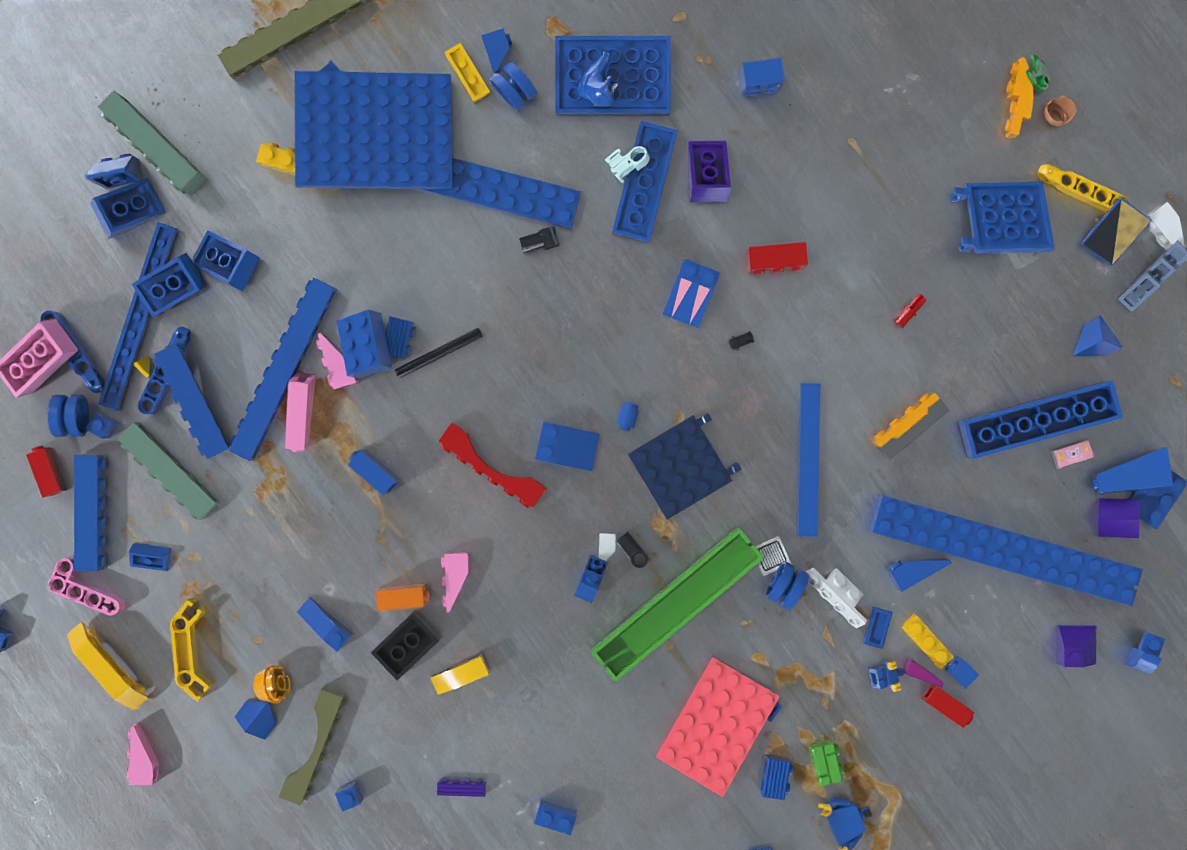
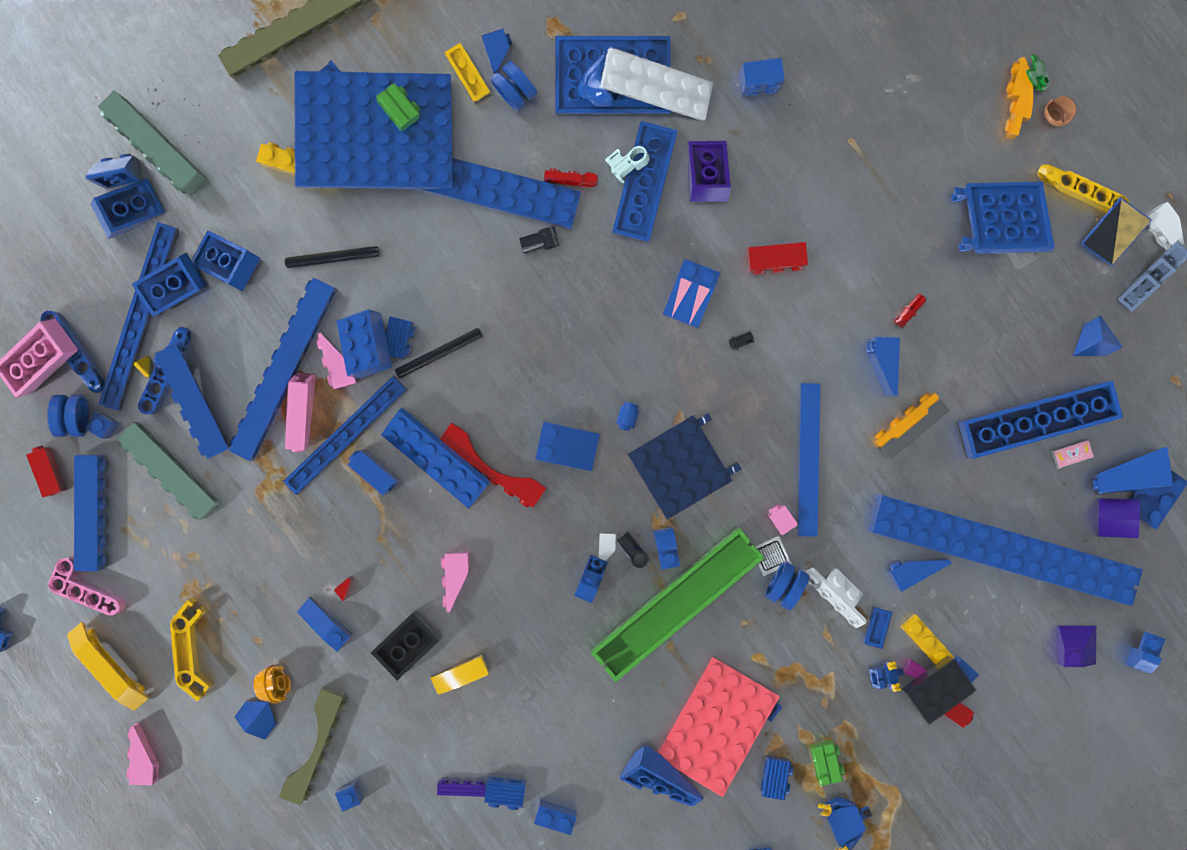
blue slope [129,543,171,571] -> none
orange brick [375,583,431,611] -> none
none -> blue tile [283,376,407,495]
none -> black axle [284,246,380,268]
none -> red slope [334,576,354,601]
none -> bright green brick [376,83,420,132]
none -> blue plate [381,408,490,509]
none -> blue brick [484,776,526,810]
none -> red hinge [544,168,598,188]
none -> white plate [600,48,713,121]
none -> blue wedge [619,746,704,807]
none -> blue brick [653,527,680,570]
none -> bright pink brick [767,504,798,535]
none -> blue slope [866,337,900,397]
none -> black brick [902,655,977,725]

